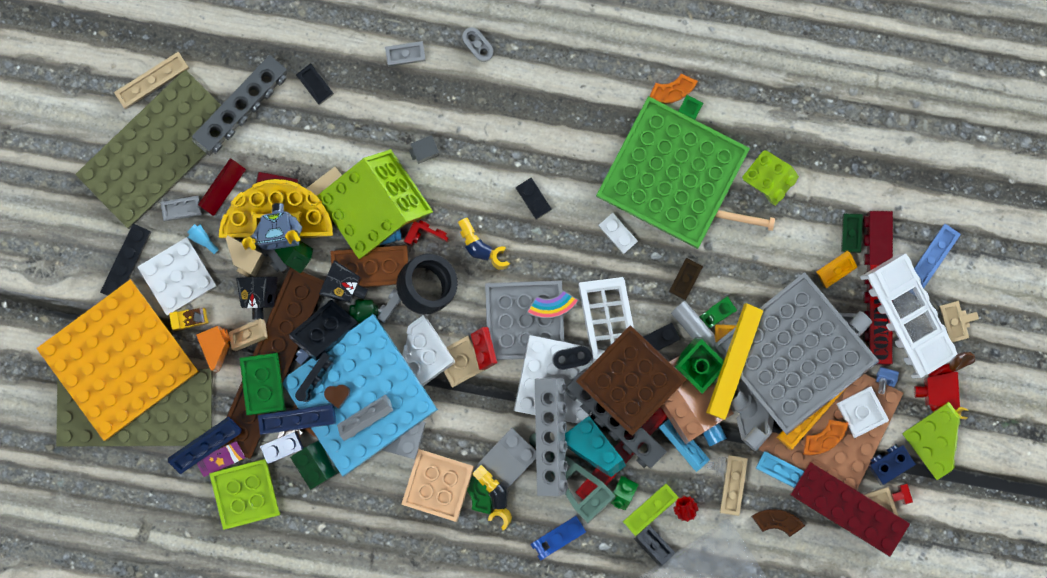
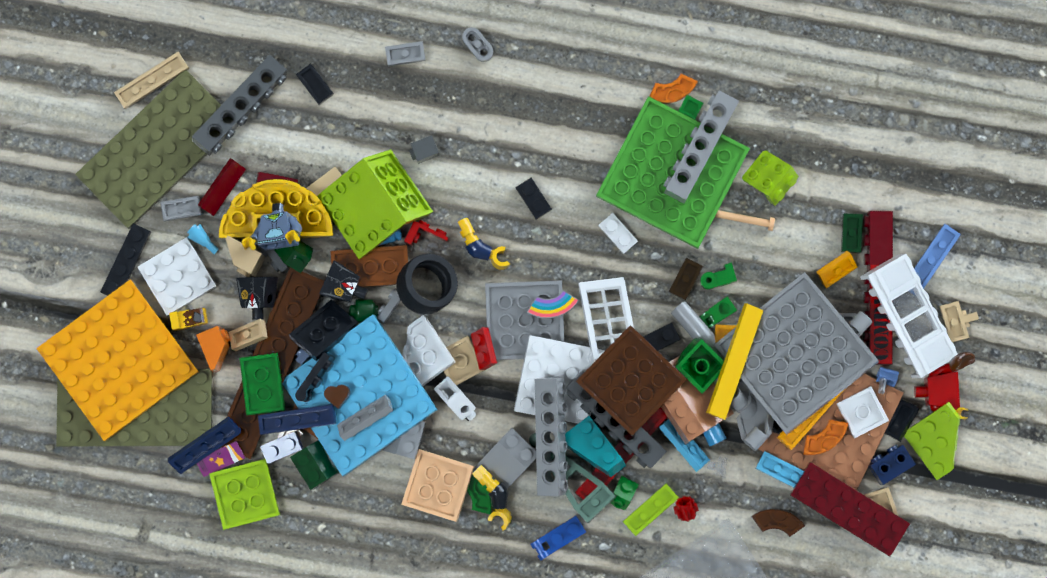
black plate [552,346,591,370] -> none
black plate [634,525,675,567] -> none
tan plate [720,455,748,516] -> none
red tile [891,484,913,504] -> none
none -> white torso [434,376,476,421]
none -> light grey brick [663,90,739,203]
none -> green leg [700,262,737,290]
none -> black tile [884,399,919,442]

